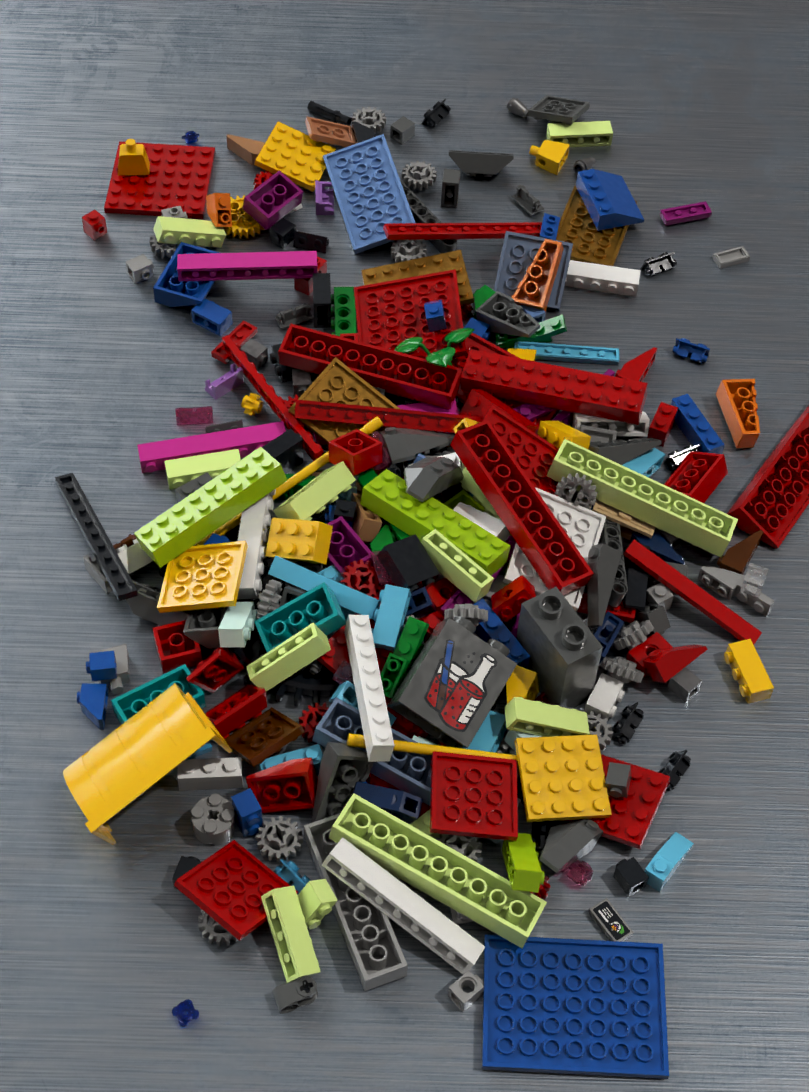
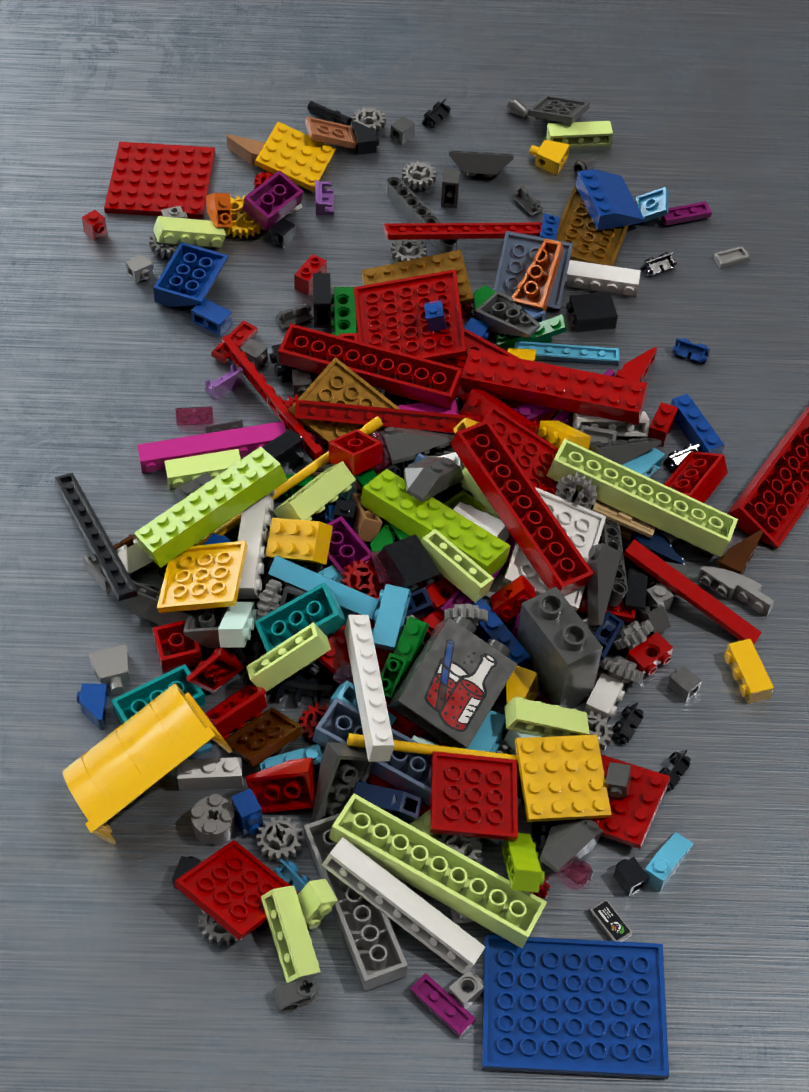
blue brick [86,651,117,681] -> none
yellow torso [118,139,150,176] -> none
clear blue plate [172,999,199,1027] -> none
dark pink brick [177,251,317,281] -> none
clear blue plate [181,131,200,144] -> none
yellow gear [241,393,264,416] -> none
black hinge [293,231,329,254] -> none
medium blue plate [323,134,415,254] -> none
green plant [394,328,474,368] -> none
red slope [643,644,708,683] -> none
orange wedge [716,379,760,448] -> none
clear brick [740,563,769,598] -> none
none -> magenta plate [410,973,476,1037]
none -> black brick [566,292,618,332]
none -> dark azure plate [636,187,669,224]

